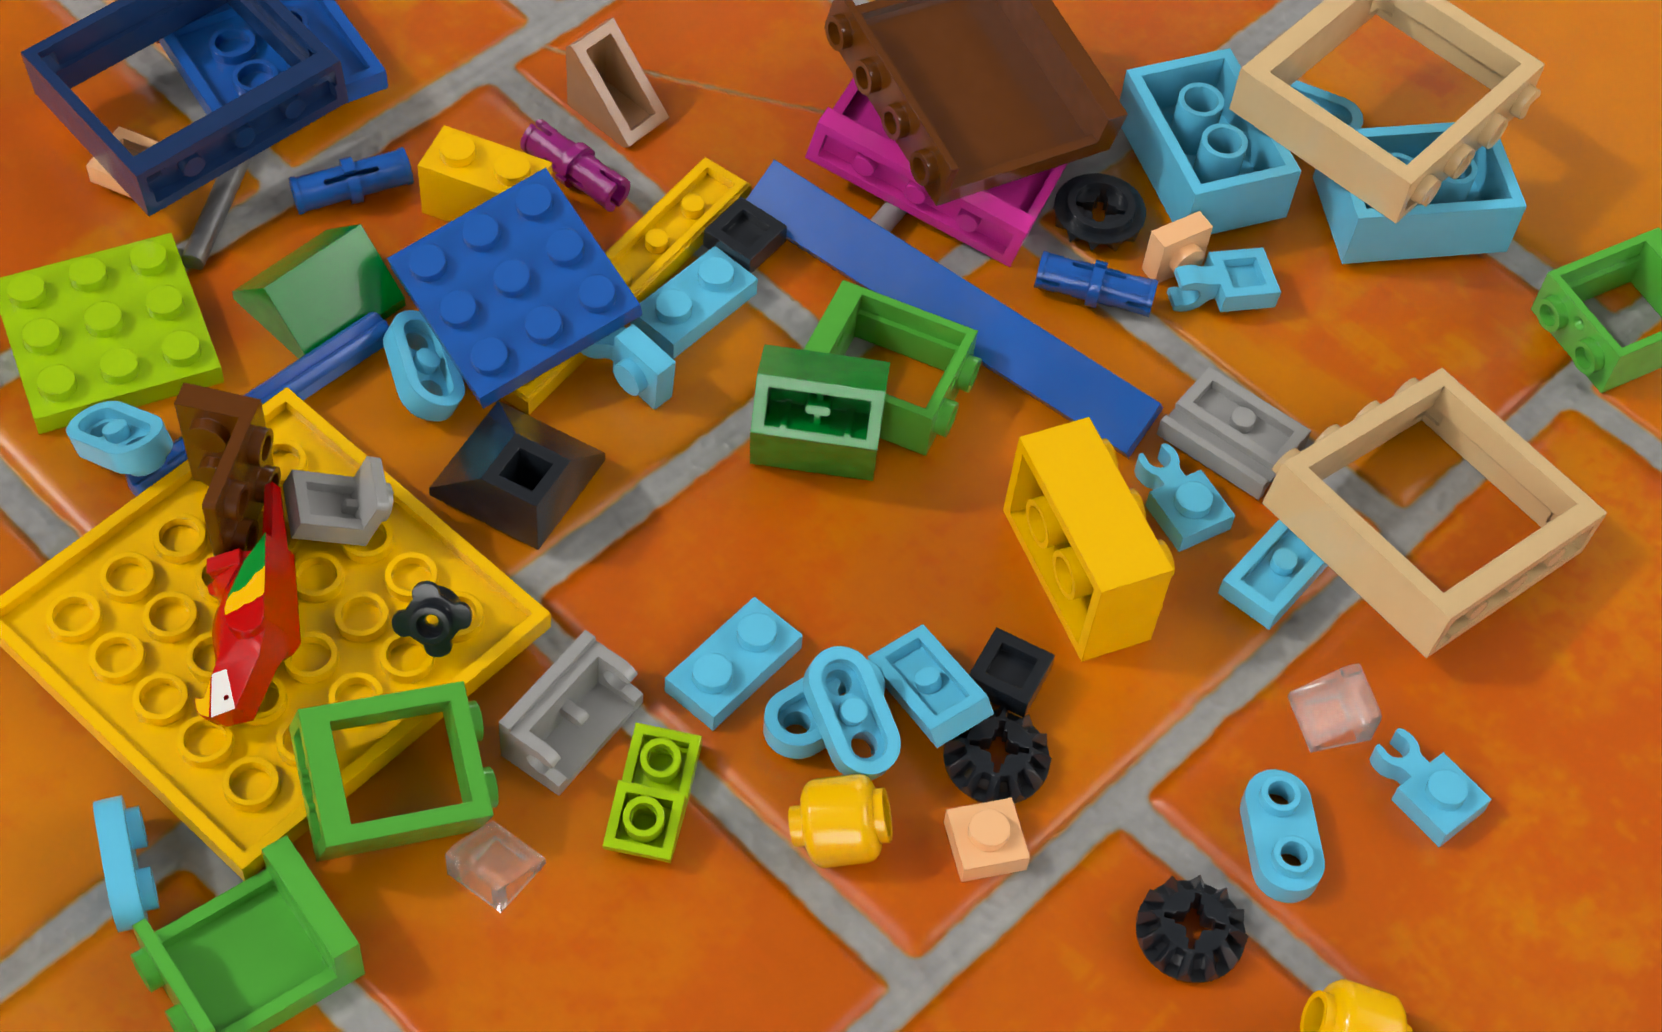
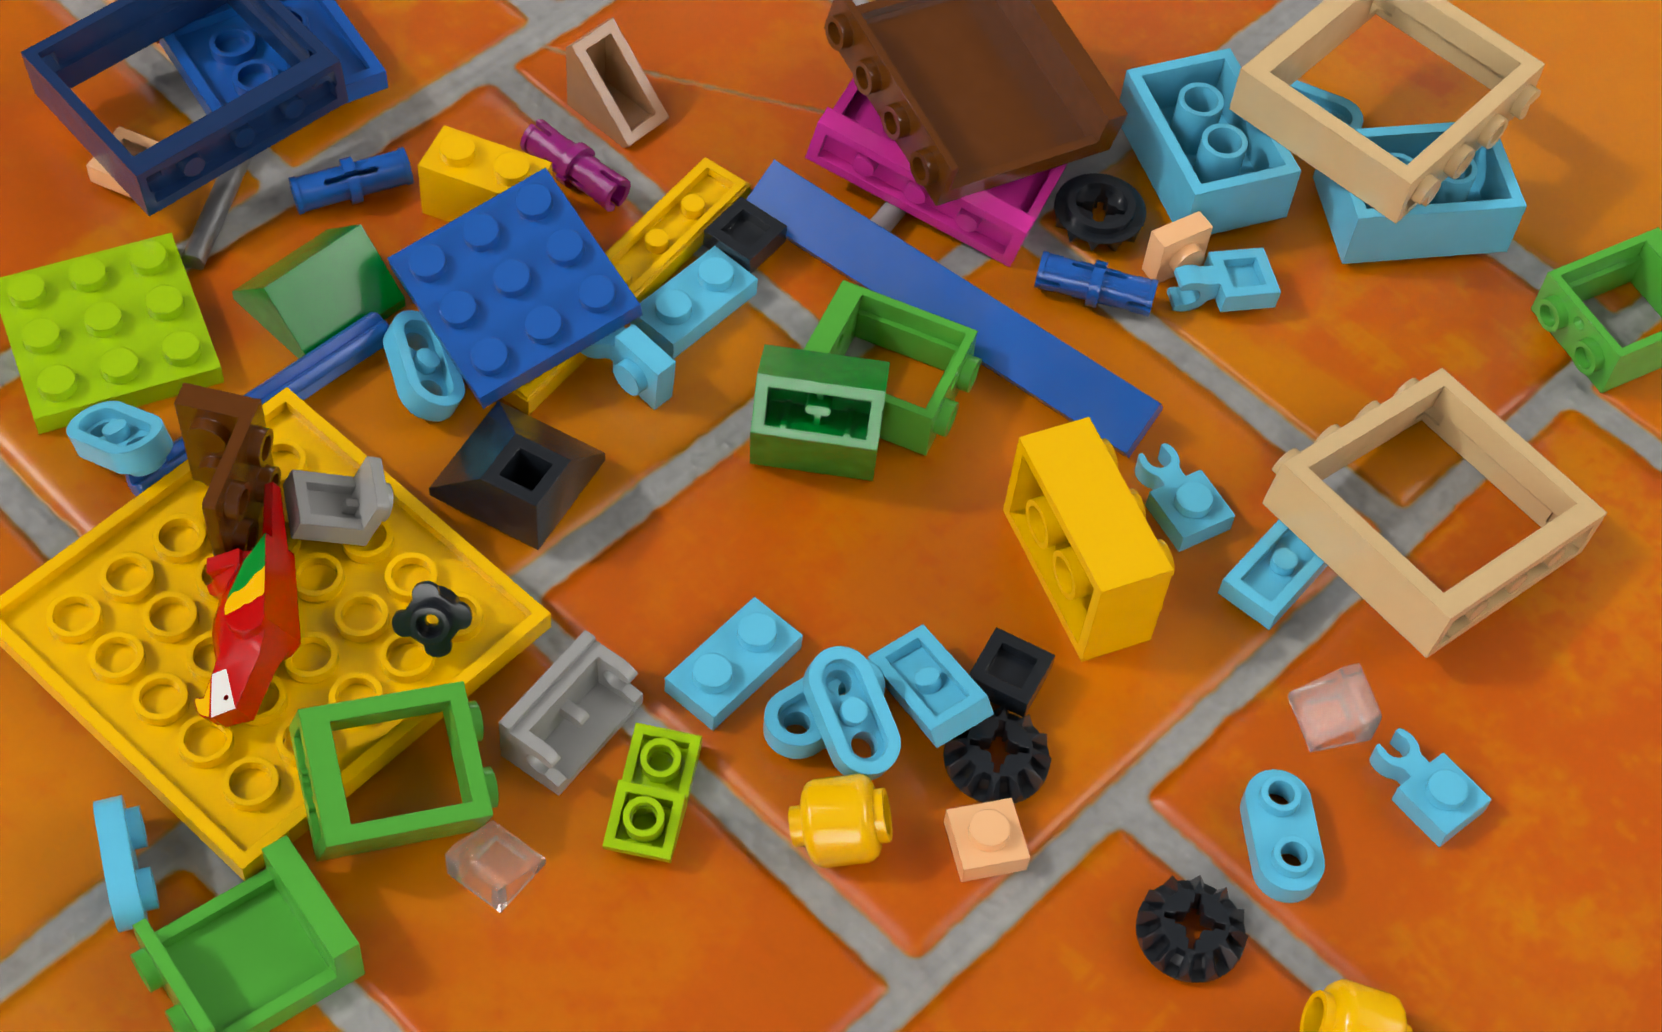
light grey plate [1157,366,1311,500] -> none

